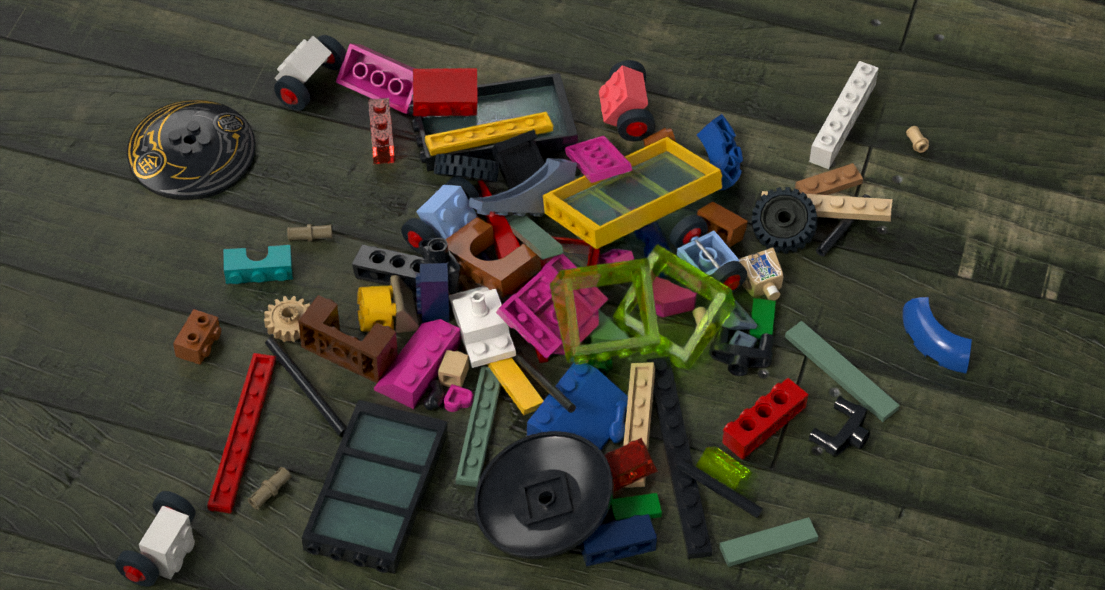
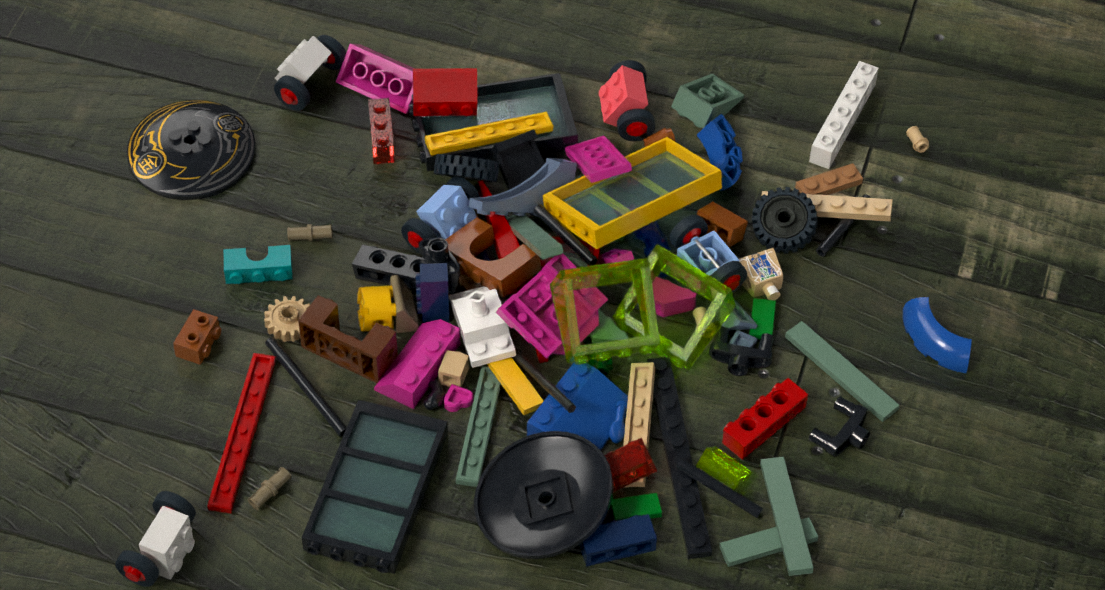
none -> black piece [534,204,598,267]
none -> sand green slope [671,74,745,128]
none -> sand green tile [760,457,813,576]

